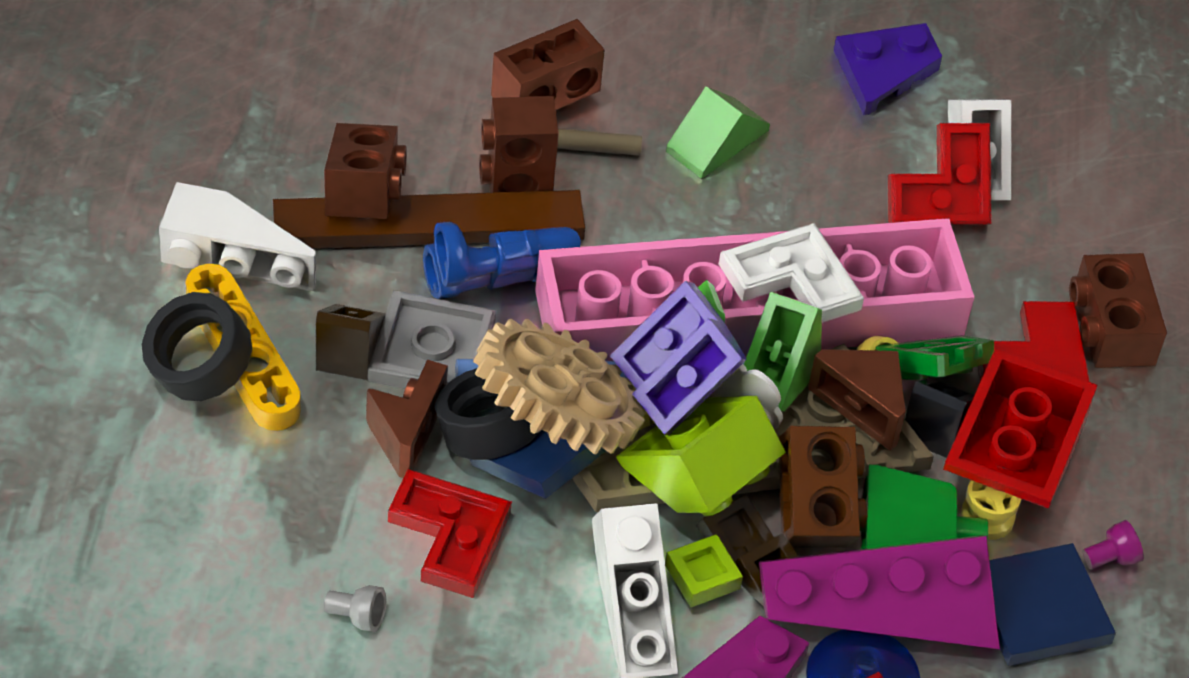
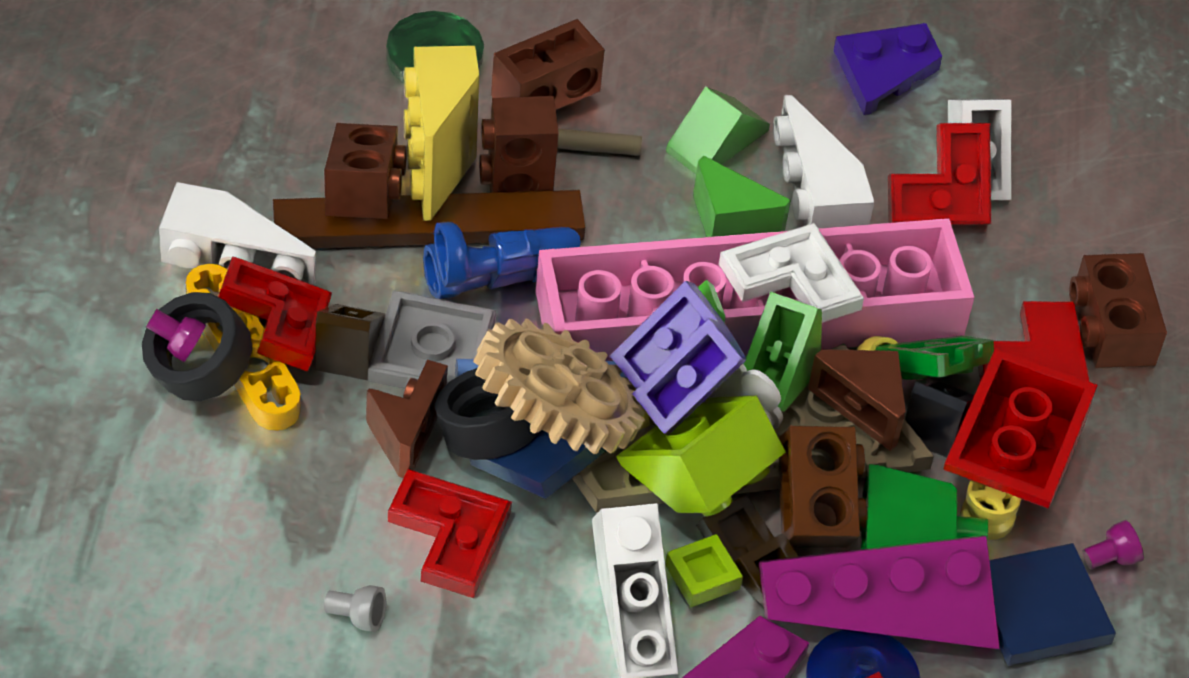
none -> magenta piece [146,309,206,362]
none -> red tile [218,256,332,372]
none -> clear green tile [386,11,484,83]
none -> light yellow slope [404,46,479,221]
none -> bright green slope [693,155,791,237]
none -> white slope [773,95,874,229]

